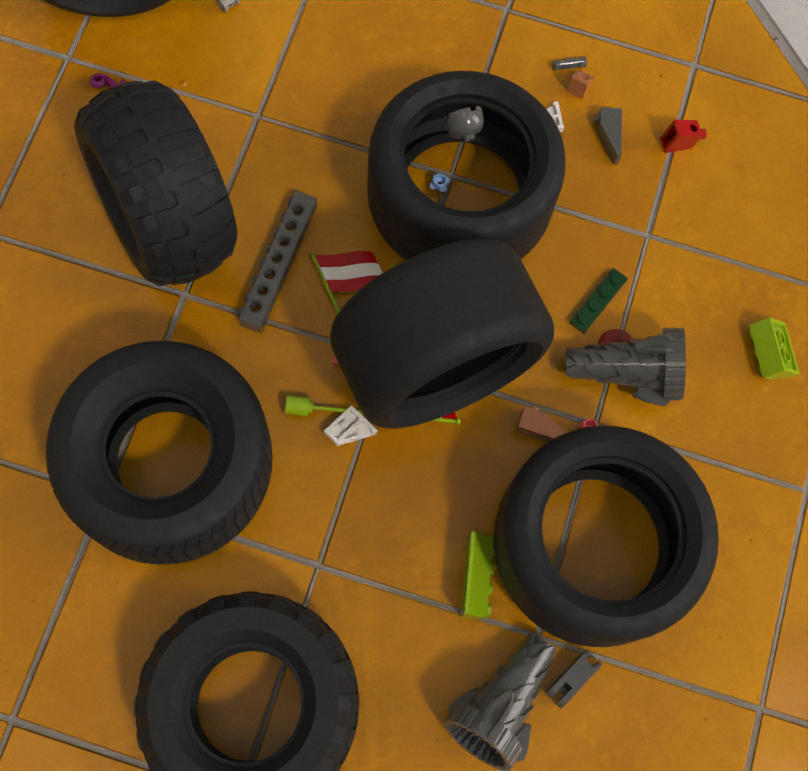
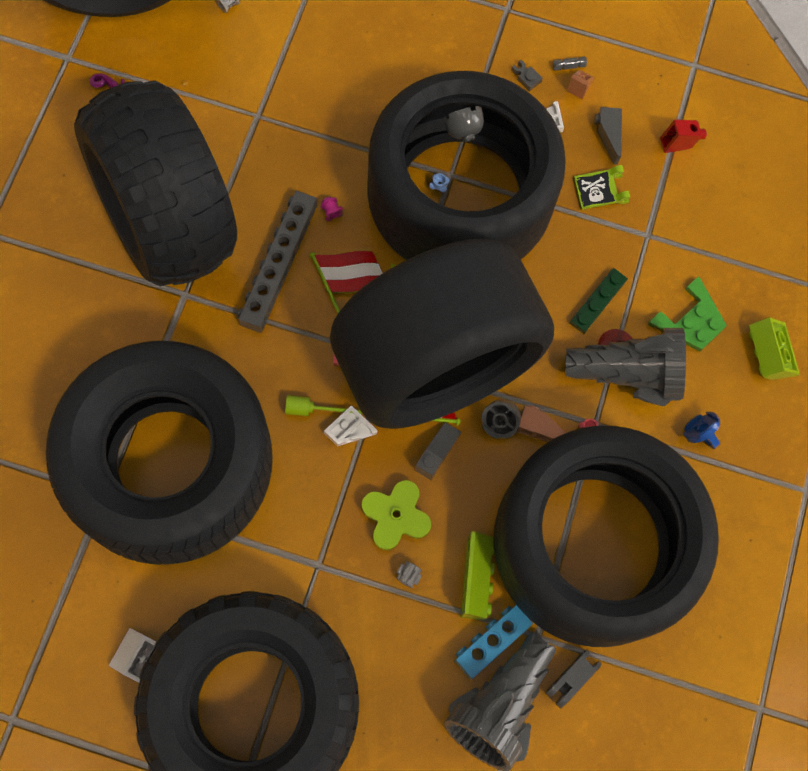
none -> white slope [109,628,156,683]
none -> dark pink brick [320,197,343,221]
none -> lime plant [362,480,431,550]
none -> light grey gear [396,561,422,588]
none -> dark grey slope [415,422,461,480]
none -> dark azure brick [454,605,533,680]
none -> dark grey cylinder [481,399,521,439]
none -> dark grey plate [511,60,543,91]
none -> flag [574,165,630,210]
none -> bright green wing [648,277,727,352]
none -> blue tile [683,412,720,449]

